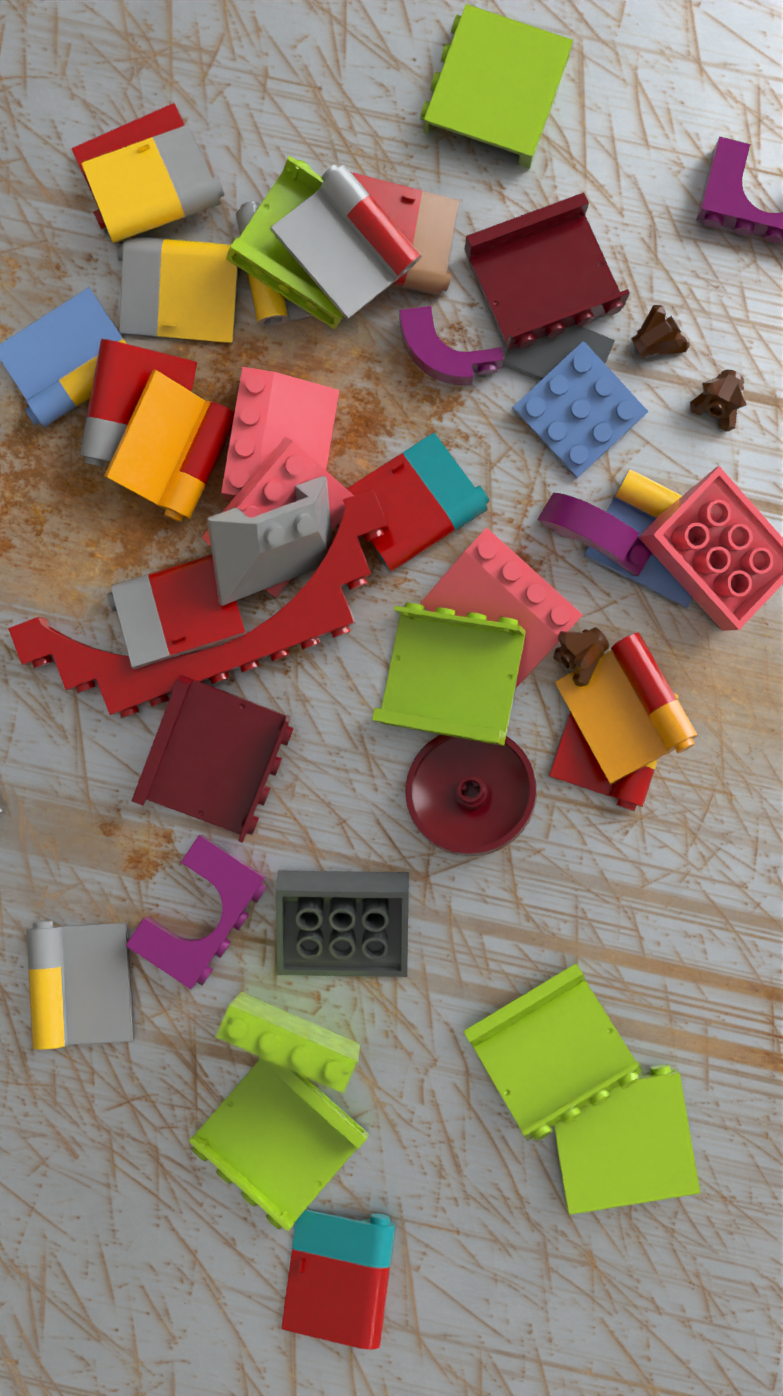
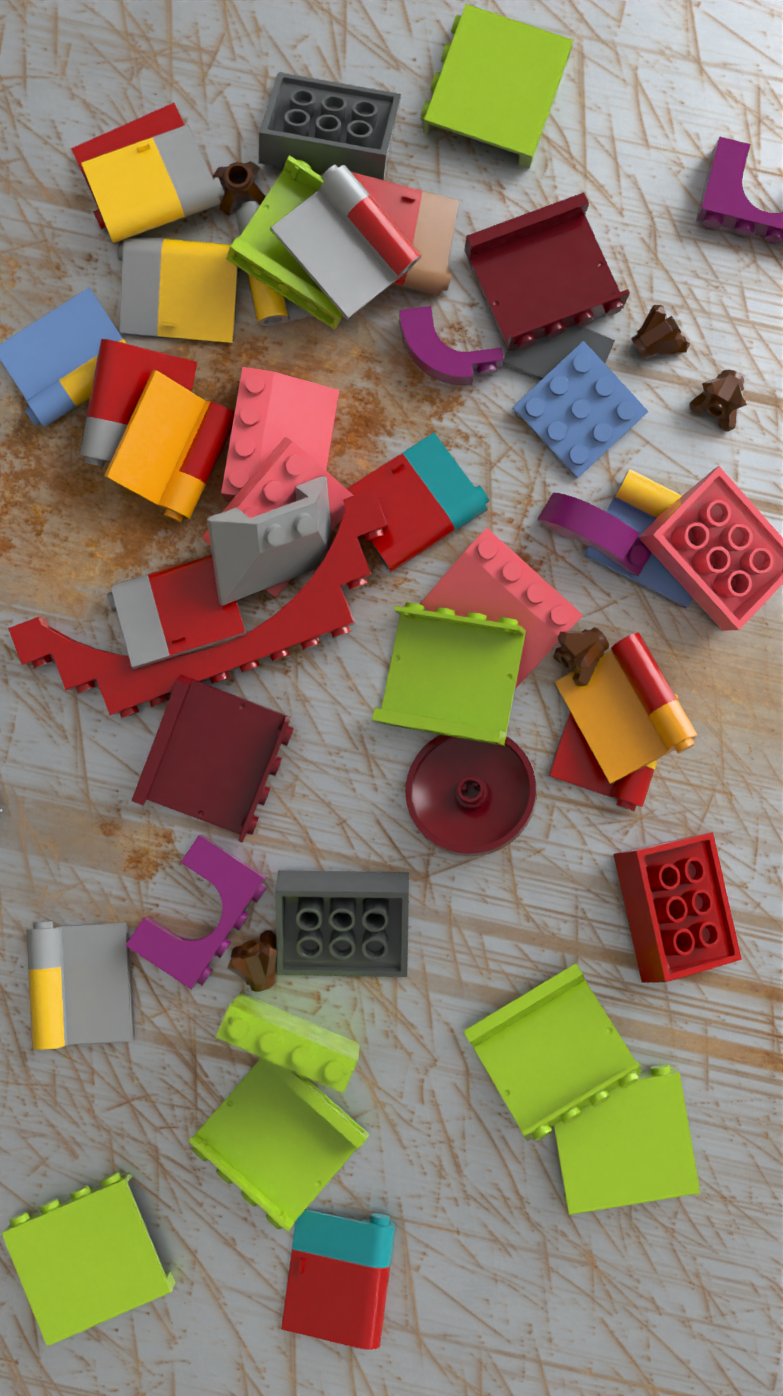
none -> lime panel [1,1172,175,1346]
none -> reddish brown rock [212,161,266,216]
none -> reddish brown rock [227,930,278,992]
none -> dark grey slope [258,72,401,180]
none -> red slope [613,832,742,983]

